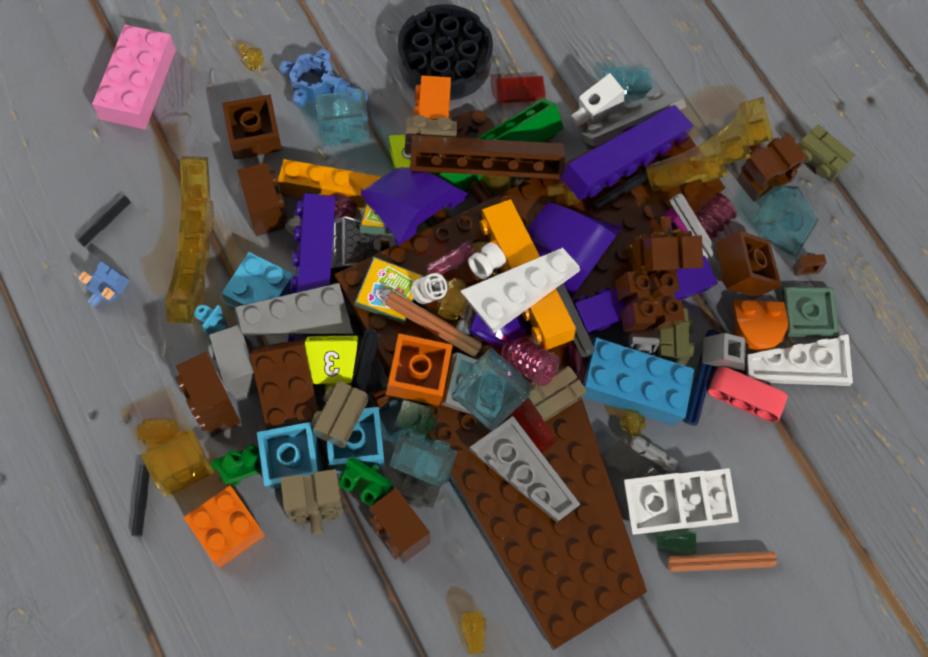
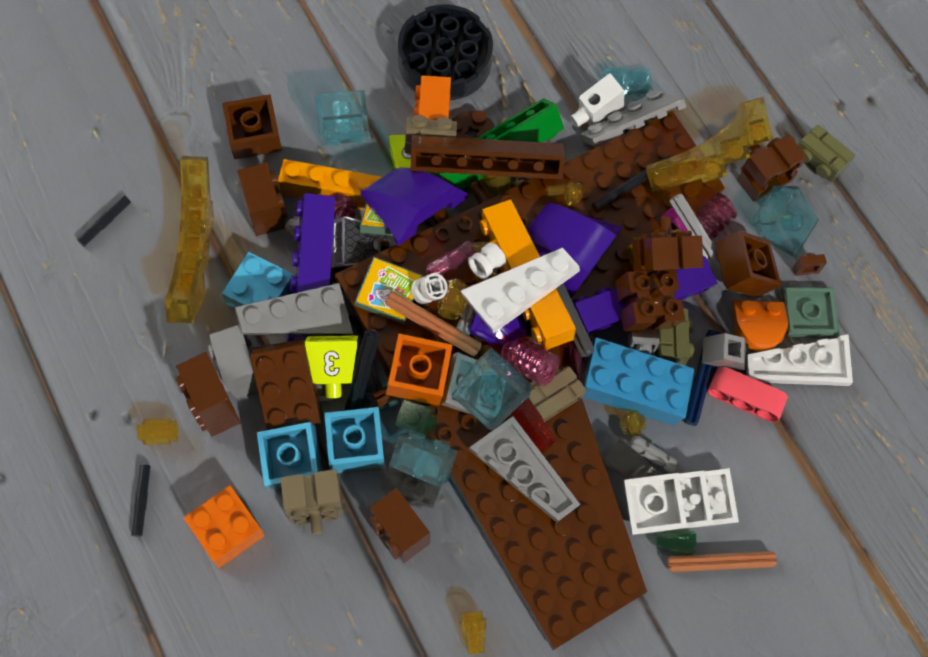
medium blue piece [78,262,130,307] -> none
bright pink brick [92,25,176,130] -> none
clear yellow brick [141,430,215,497] -> none
medium azure hinge [194,305,228,344] -> none
green hips [210,444,262,487] -> none
clear yellow plate [237,43,264,71] -> none
medium blue piece [279,49,369,108] -> none
dark tan brick [311,381,368,448] -> none
green hips [339,456,393,506] -> none
clear red tile [496,76,546,103] -> none
dark purple brick [561,105,694,200] -> none

